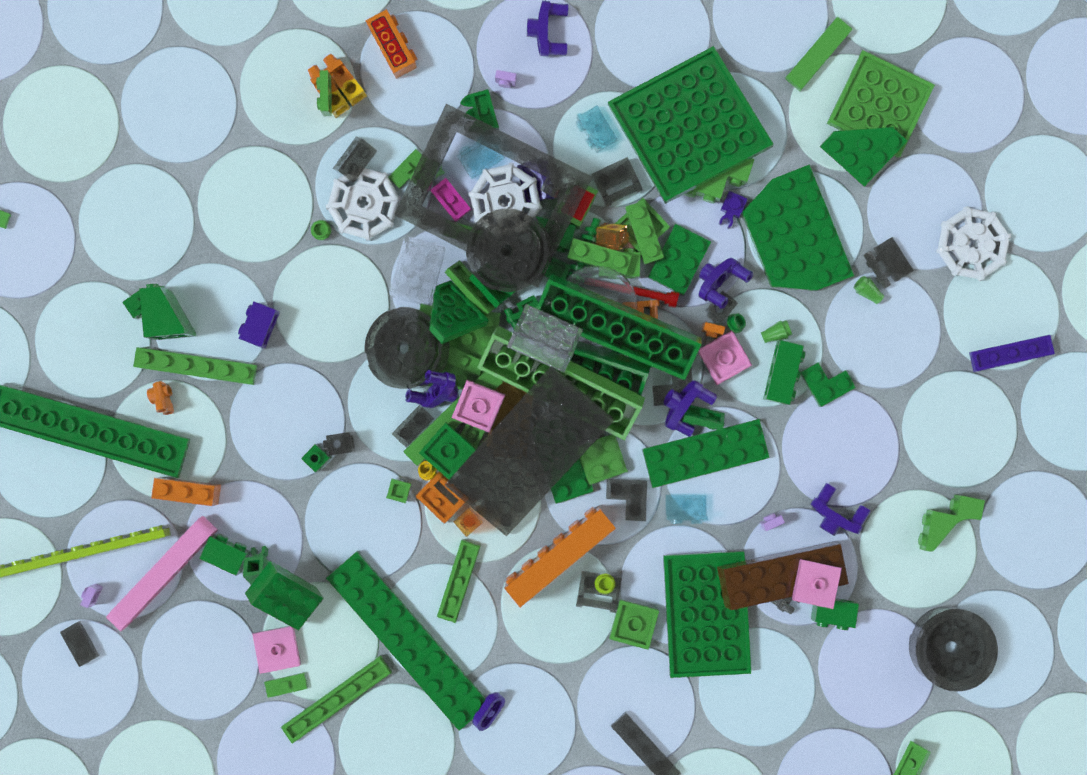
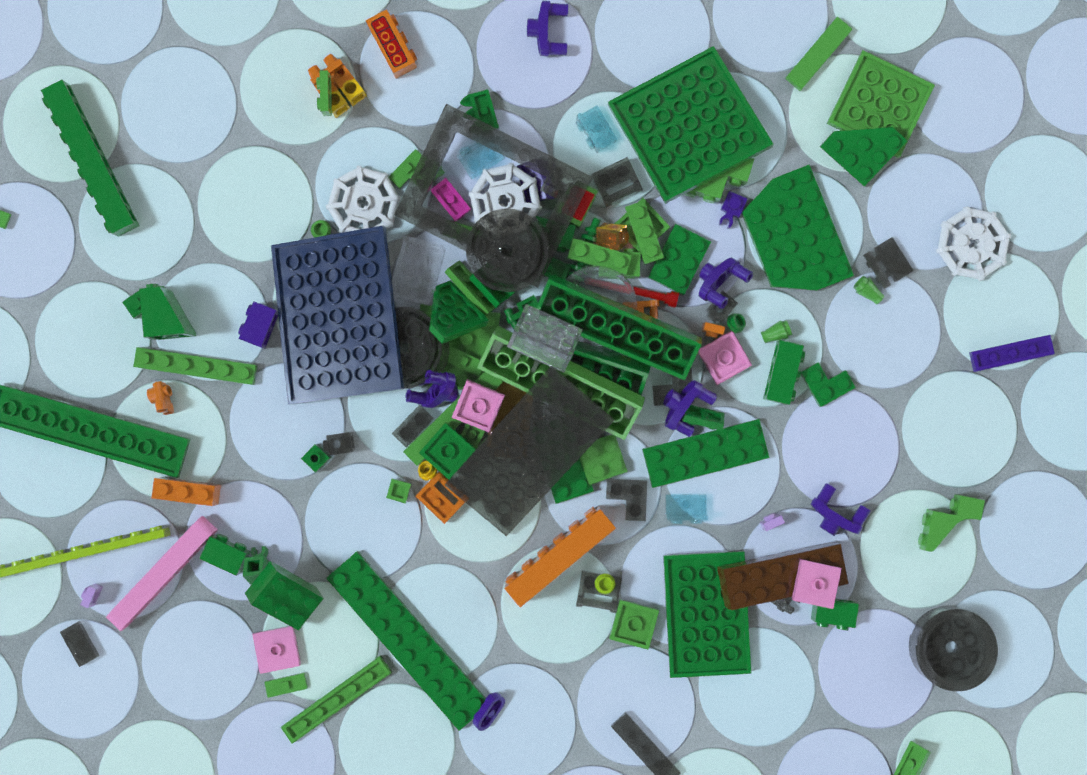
clear smoke bracket [332,136,377,182] -> none
bright green tile [437,539,481,623] -> none
clear orange brick [453,507,483,537] -> none
lavender plate [495,70,517,88] -> none
none -> green brick [41,79,140,237]
none -> dark blue plate [271,226,404,405]

